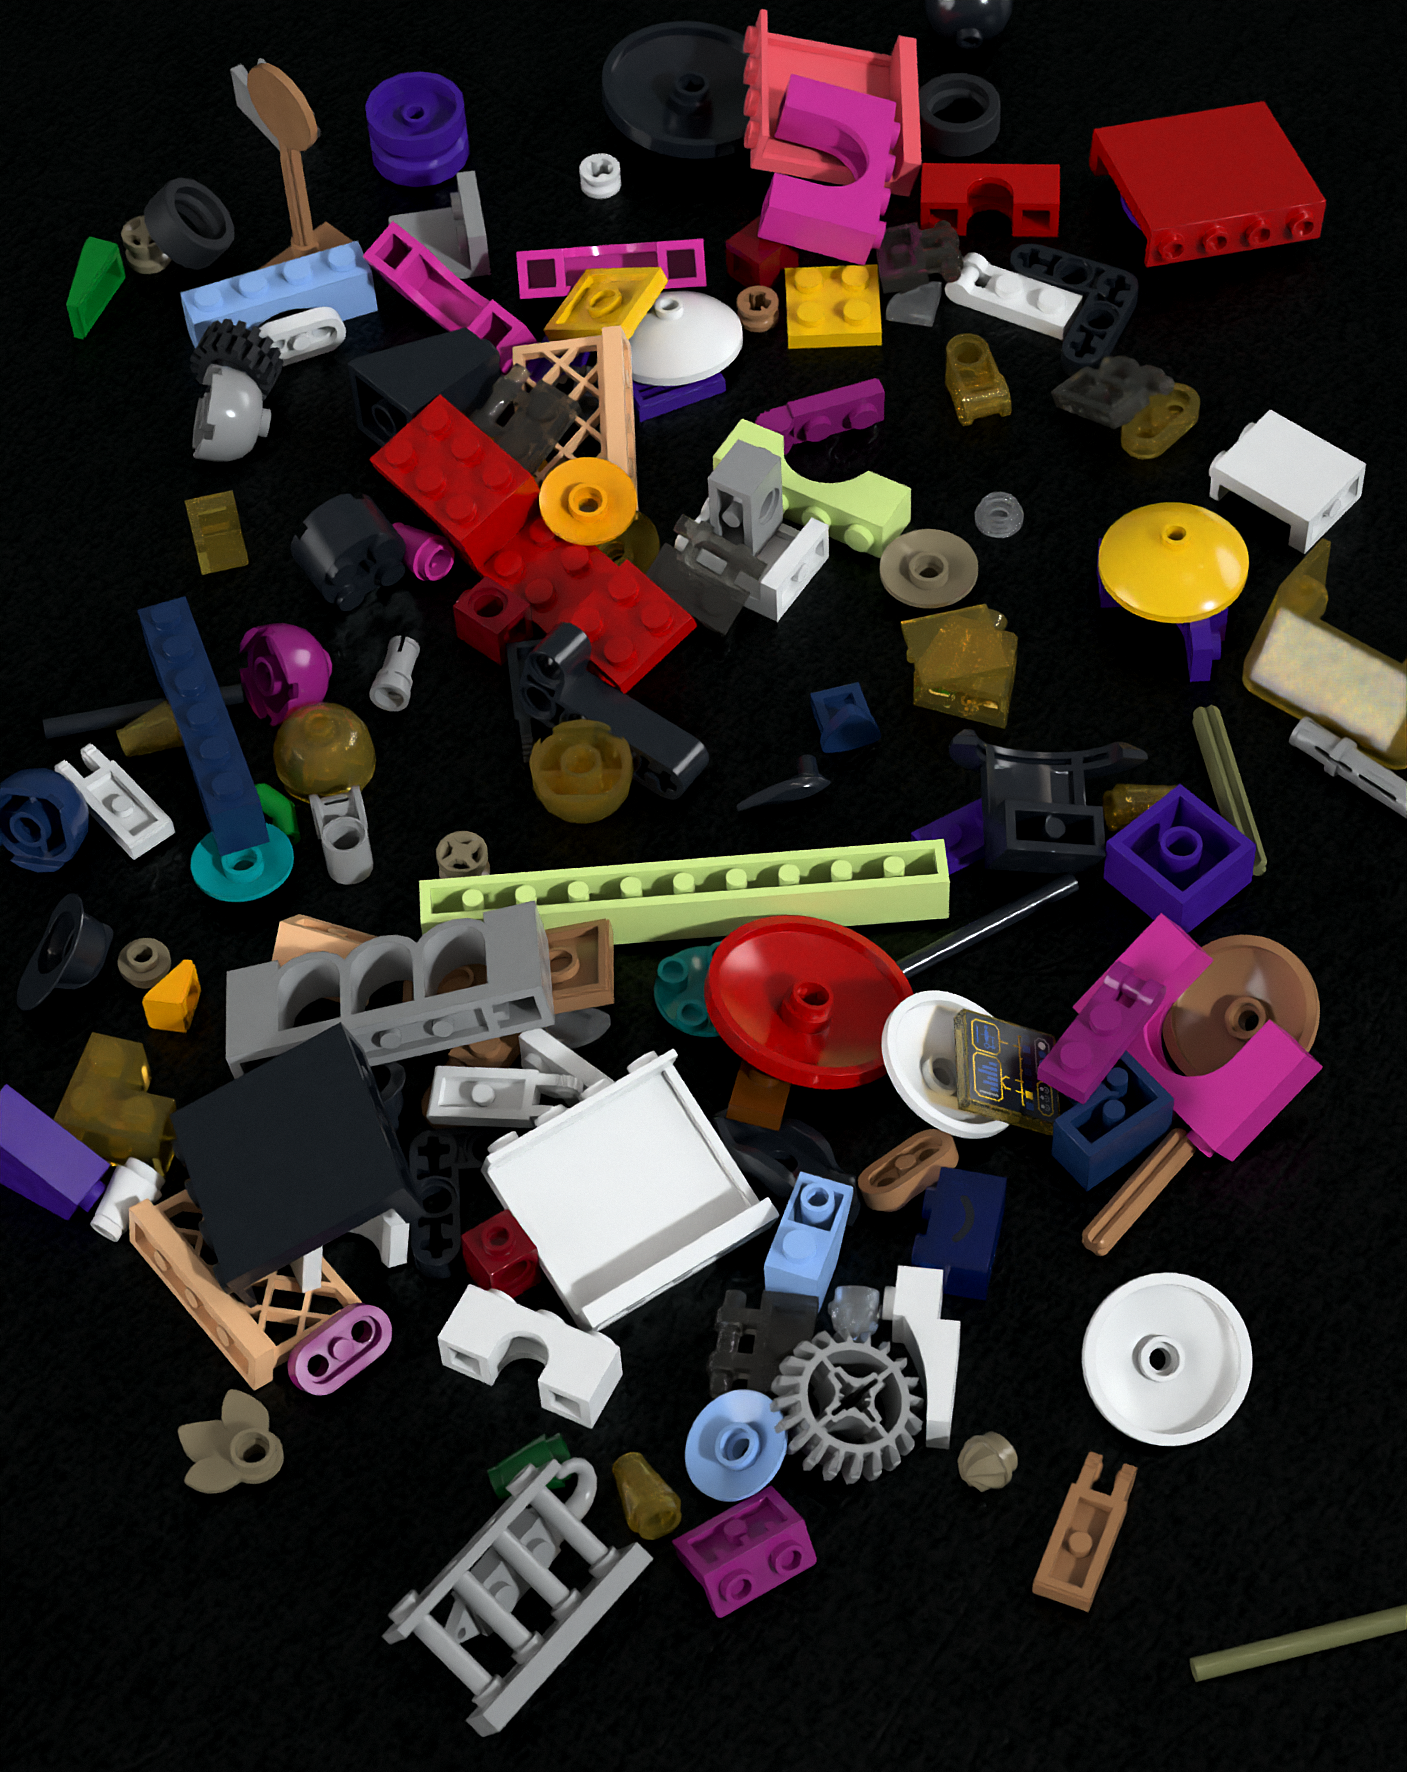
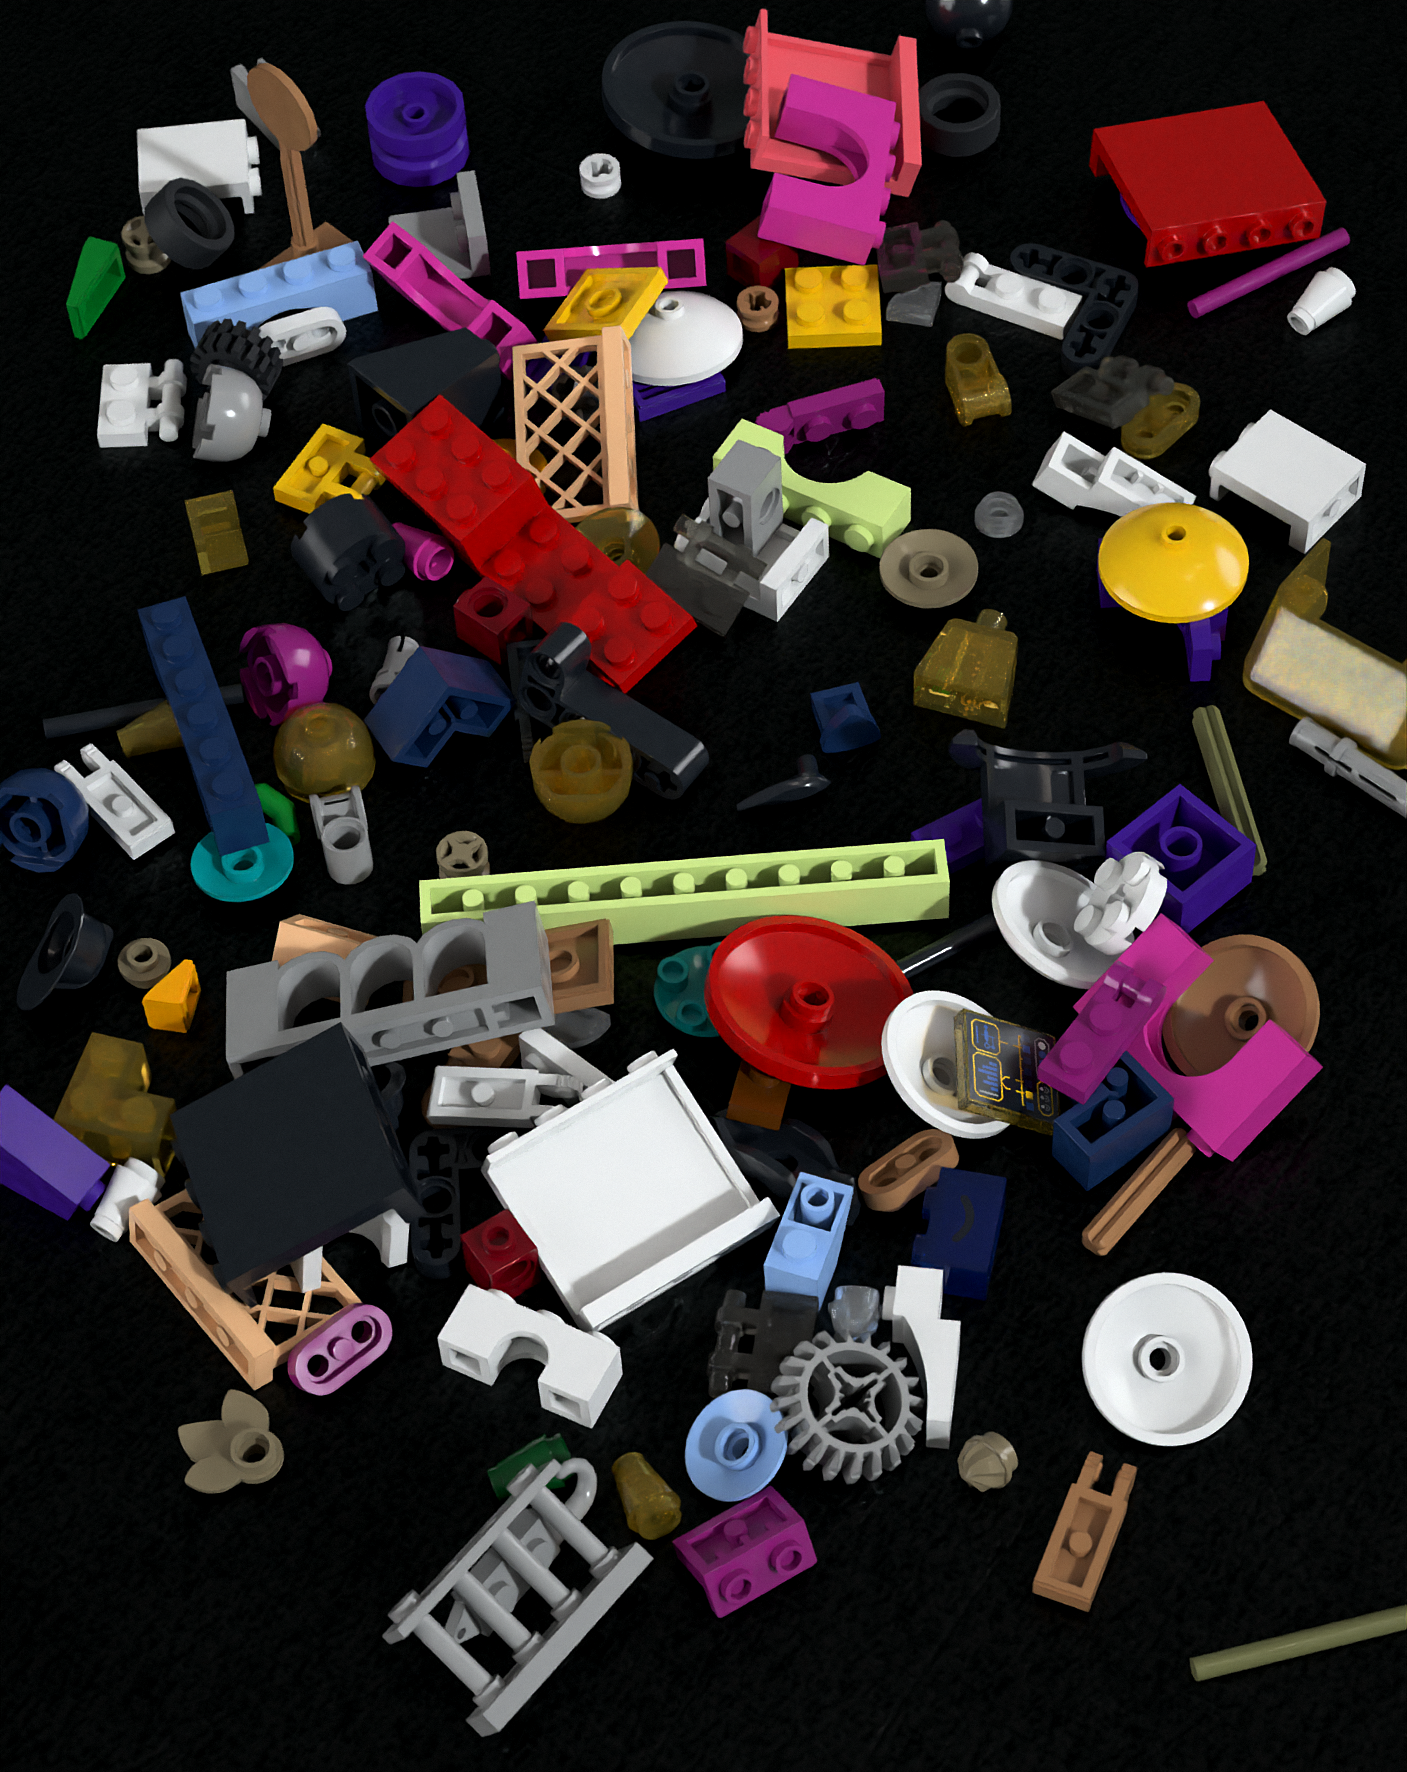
clear smoke plate [468,363,582,476] -> none
light orange dish [539,457,637,545] -> none
clear yellow piece [901,604,1009,690] -> none
red arch [920,163,1060,237] -> none
clear yellow cone [1102,784,1176,831] -> none
none -> white plate [97,359,187,448]
none -> white panel [137,119,261,214]
none -> yellow plate [273,423,386,514]
none -> dark blue brick [364,646,518,768]
none -> white dish [992,860,1135,989]
none -> white slope [1032,432,1196,516]
none -> white plate [1074,851,1167,955]
none -> magenta bar [1187,227,1350,318]
none -> white cone [1287,267,1356,335]

